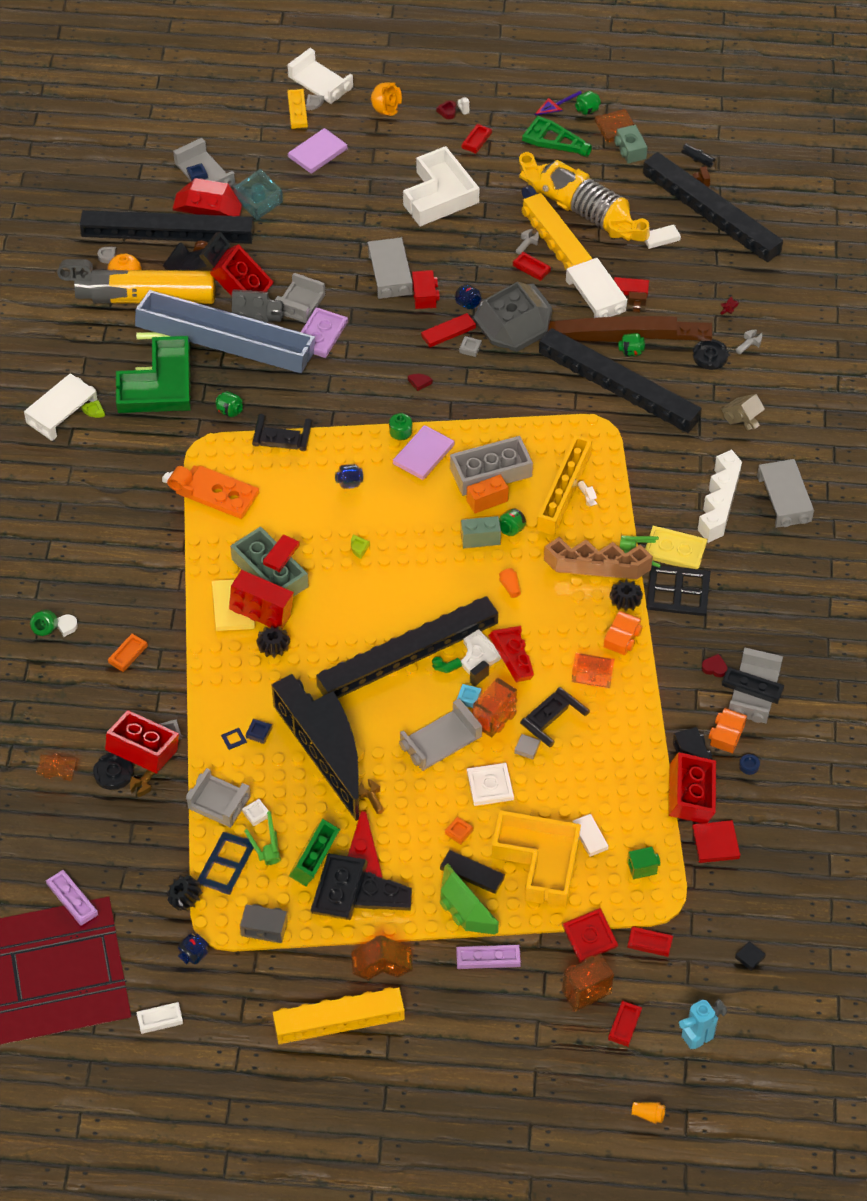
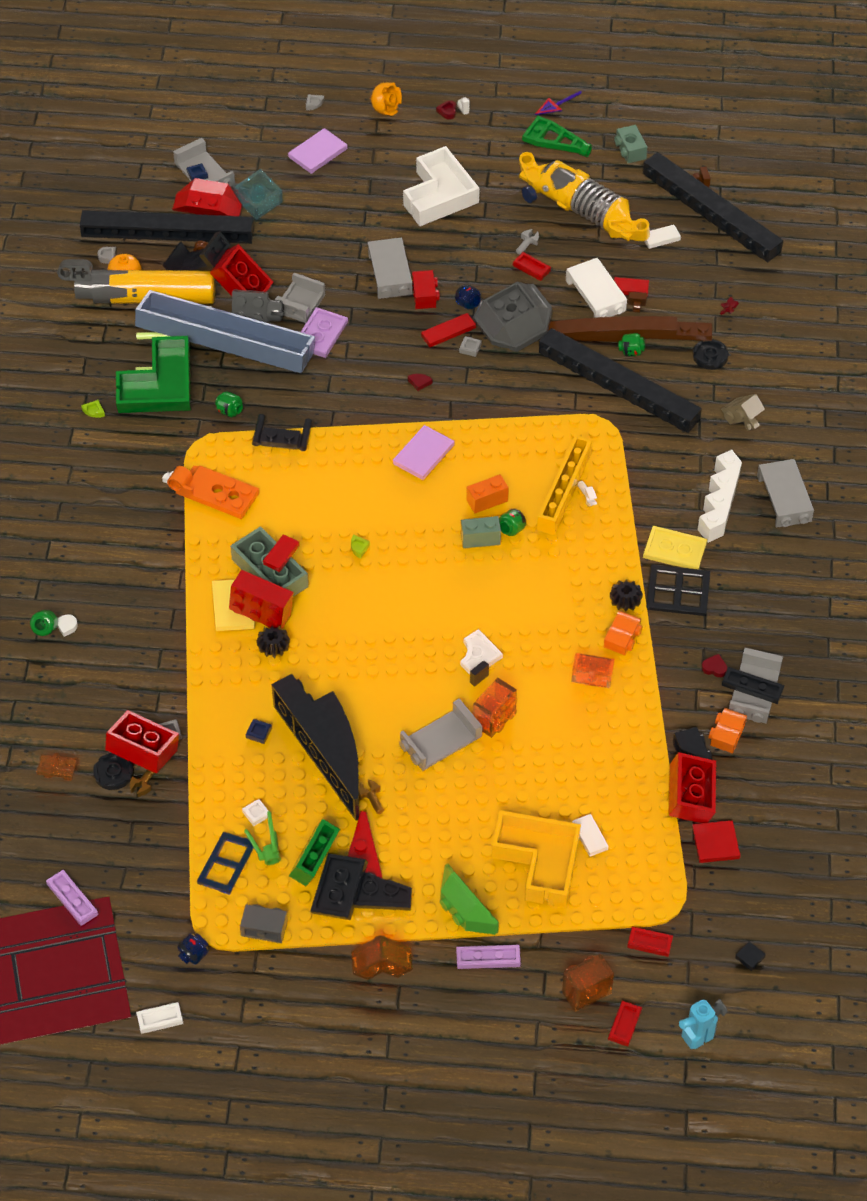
white panel [24,373,97,441] -> none
orange tile [108,634,148,672] -> none
black gear [166,875,203,911] -> none
light grey panel [186,768,251,828] -> none
dark blue tile [221,728,247,750] -> none
yellow brick [273,987,405,1045] -> none
yellow tile [287,89,308,129] -> none
white panel [288,48,353,104] -> none
black brick [316,596,498,698] -> none
clear blue head [335,464,363,489] -> none
green head [389,413,412,440] -> none
green arm [432,657,462,673] -> none
black tile [440,850,505,894] -> none
orange tile [445,817,473,845] -> none
light grey brick [450,436,533,496] -> none
medium azure plate [457,684,481,709] -> none
red tile [462,124,492,154] -> none
white tile [467,763,514,806] -> none
red wing [488,626,534,682] -> none
orange cone [499,568,521,598] -> none
light grey tile [514,734,540,759] -> none
black plate [520,687,590,747] -> none
yellow brick [522,193,592,270] -> none
medium nougat brick [544,537,653,579] -> none
red tile [562,908,618,963] -> none
green head [575,91,601,115] -> none
clear orange tile [595,109,635,143] -> none
bright green plant [620,535,660,568] -> none
green brick [627,847,660,879] -> none
light orange cone [632,1102,665,1124] -> none
black pin [681,143,715,168] -> none
light grey bar [736,330,762,354] -> none
dark blue tile [739,754,760,775] -> none

